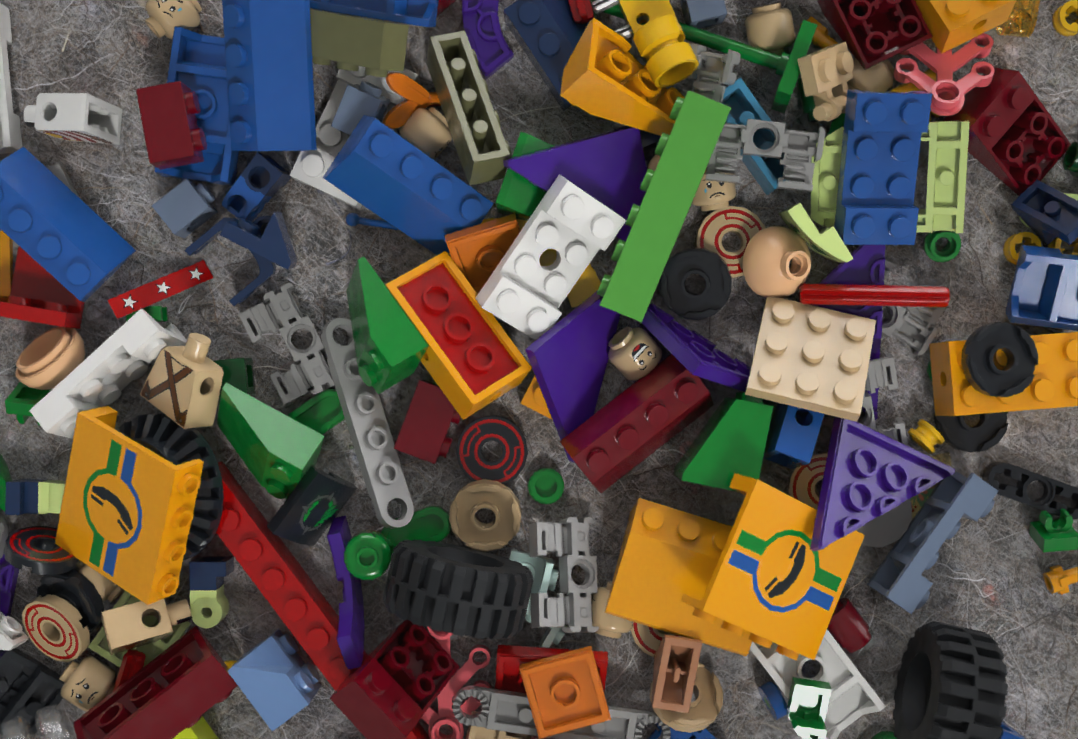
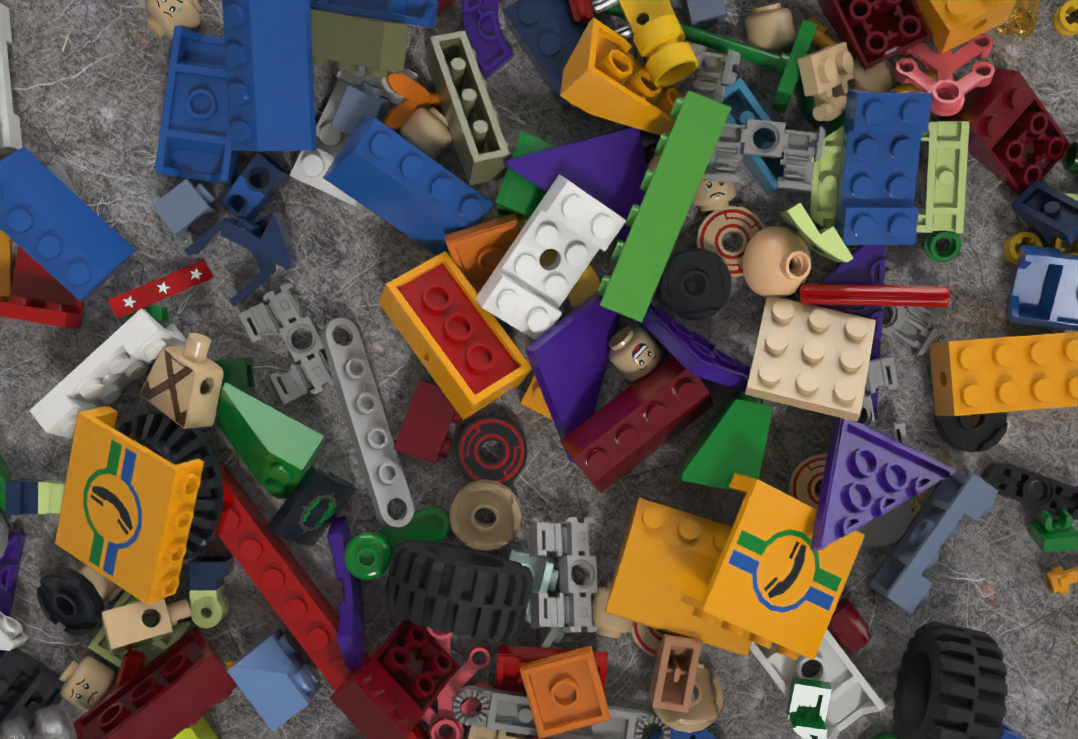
black tile [4,526,80,575] -> none
green tile [5,382,52,426] -> none
light nougat piece [15,327,85,390] -> none
tan tile [22,594,90,662] -> none
white torso [24,93,122,145] -> none
dark red brick [136,81,207,169] -> none
green tile [287,389,345,435] -> none
blue hinge [346,212,398,230] -> none
green slope [346,256,429,394] -> none
green tile [528,467,564,504] -> none
blue tile [758,681,787,720] -> none
blue torso [763,403,824,469] -> none
yellow bush [908,419,945,454] -> none
black tile [961,322,1038,397] -> none

